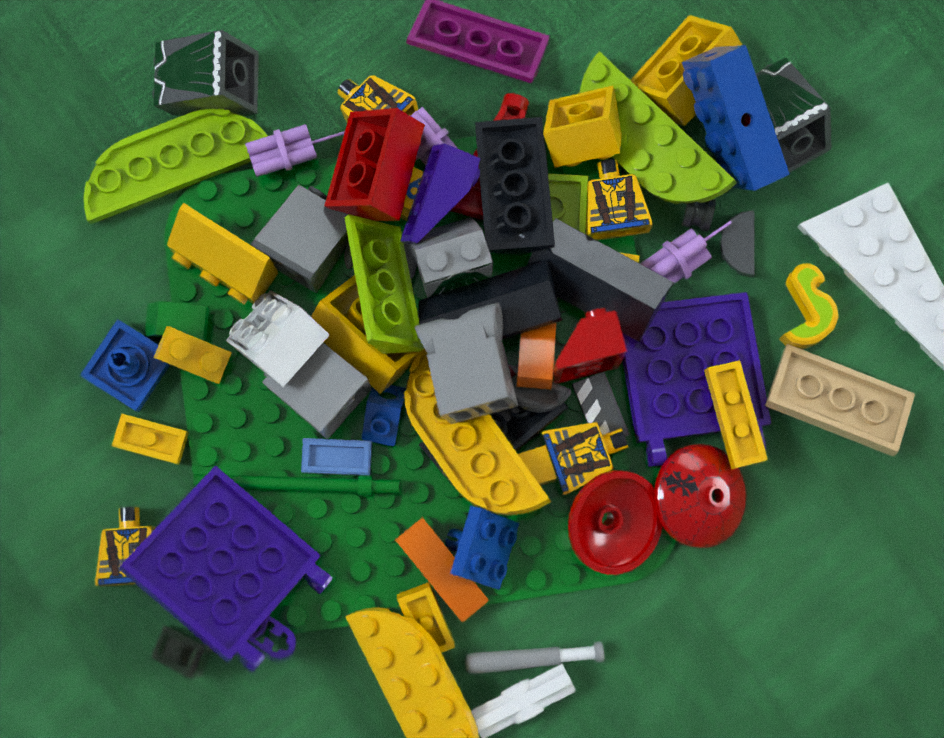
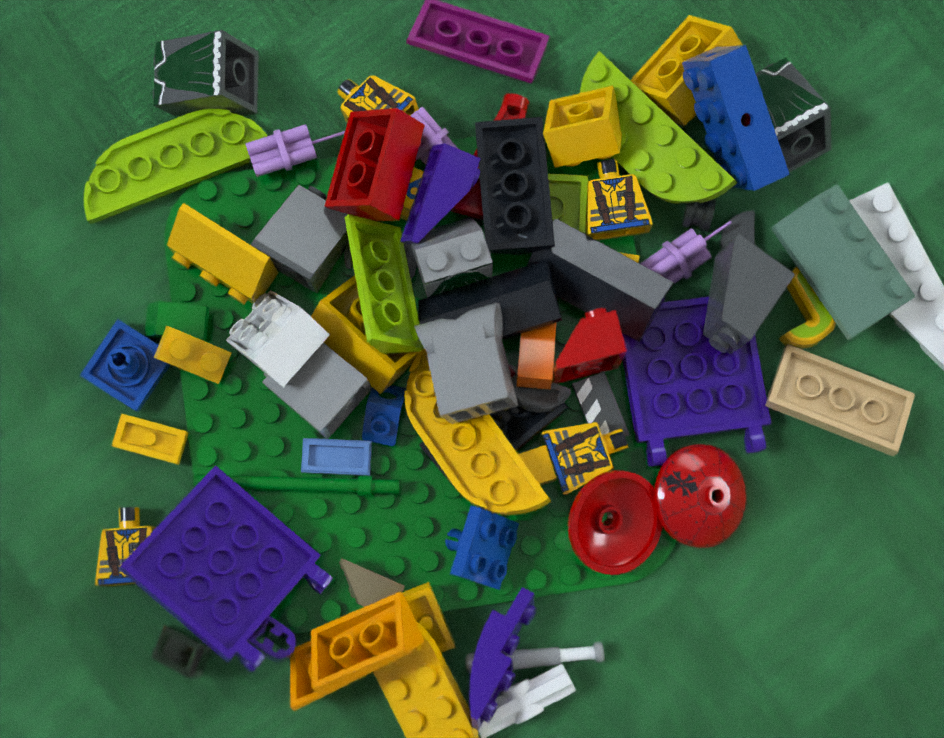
orange slope [395,517,489,623] -> none
yellow plate [704,360,768,470] -> none
none -> light orange slope [290,592,424,711]
none -> dark tan slope [339,558,405,607]
none -> dark purple slope [469,587,537,730]
none -> dark grey slope [703,233,795,354]
none -> sand green slope [771,184,916,340]

